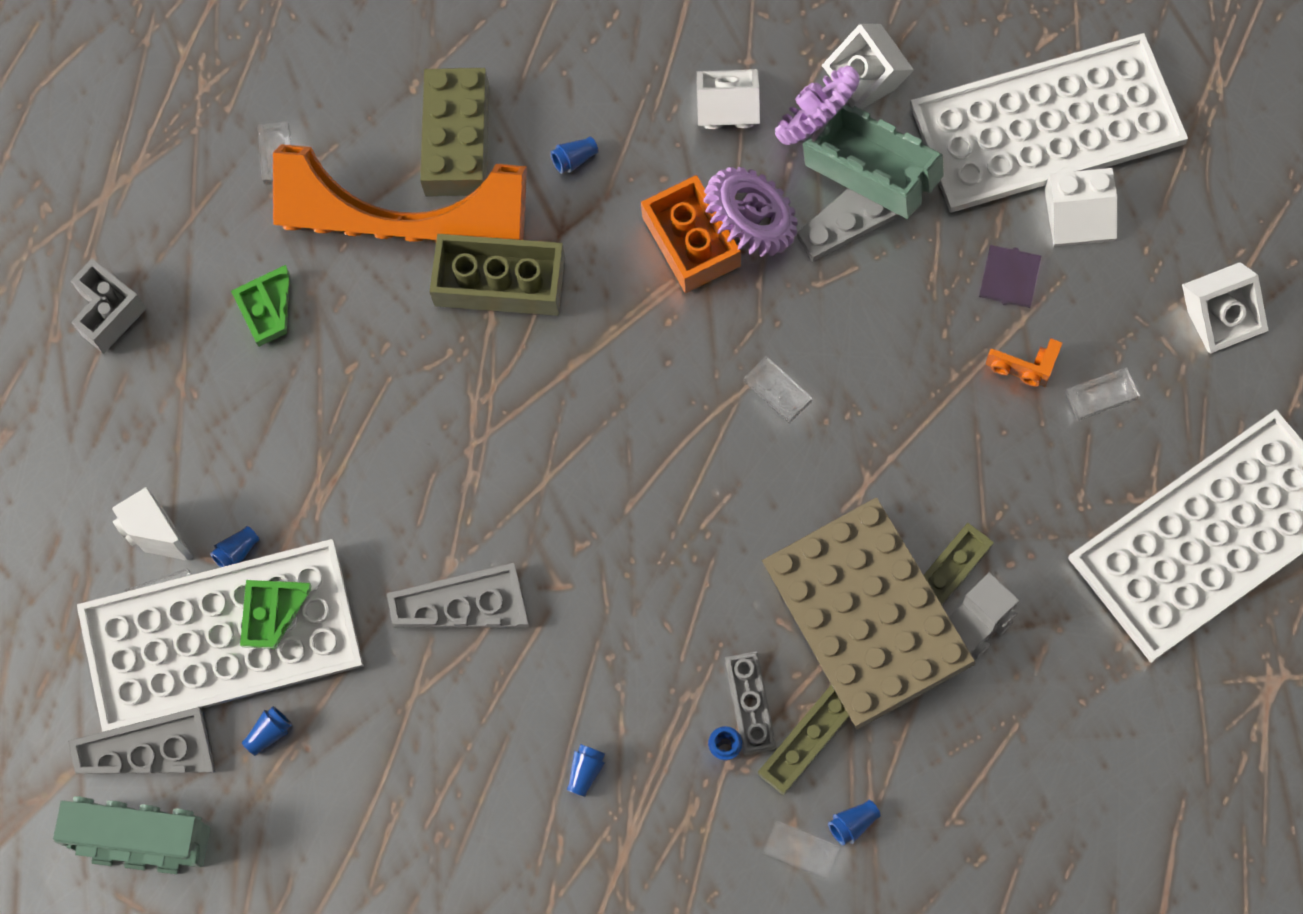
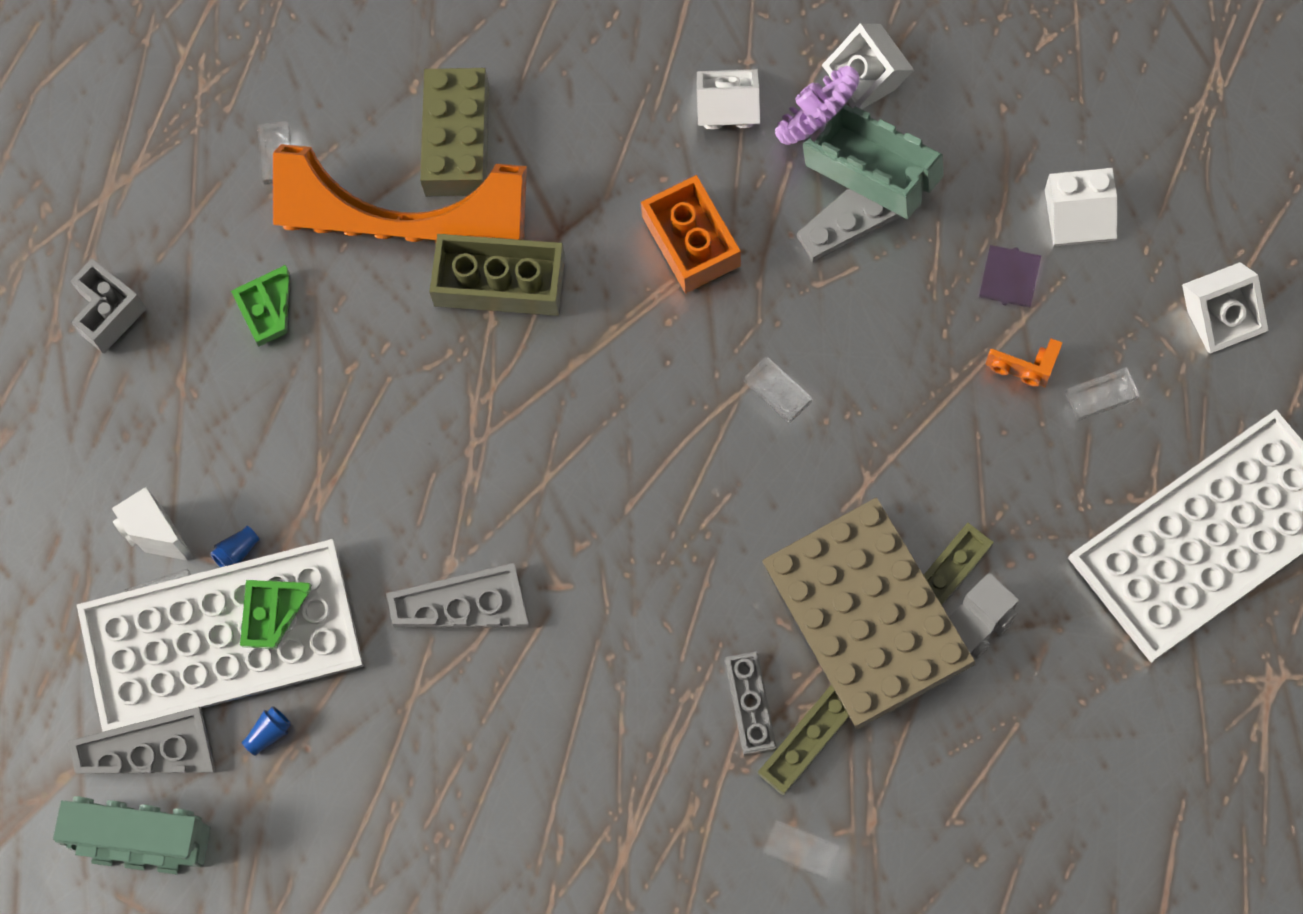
blue cone [550,136,599,174] -> none
blue cone [567,744,605,797] -> none
lavender gear [703,167,798,257] -> none
blue cone [708,726,742,760] -> none
blue cone [828,800,881,846] -> none
white plate [910,33,1188,213] -> none

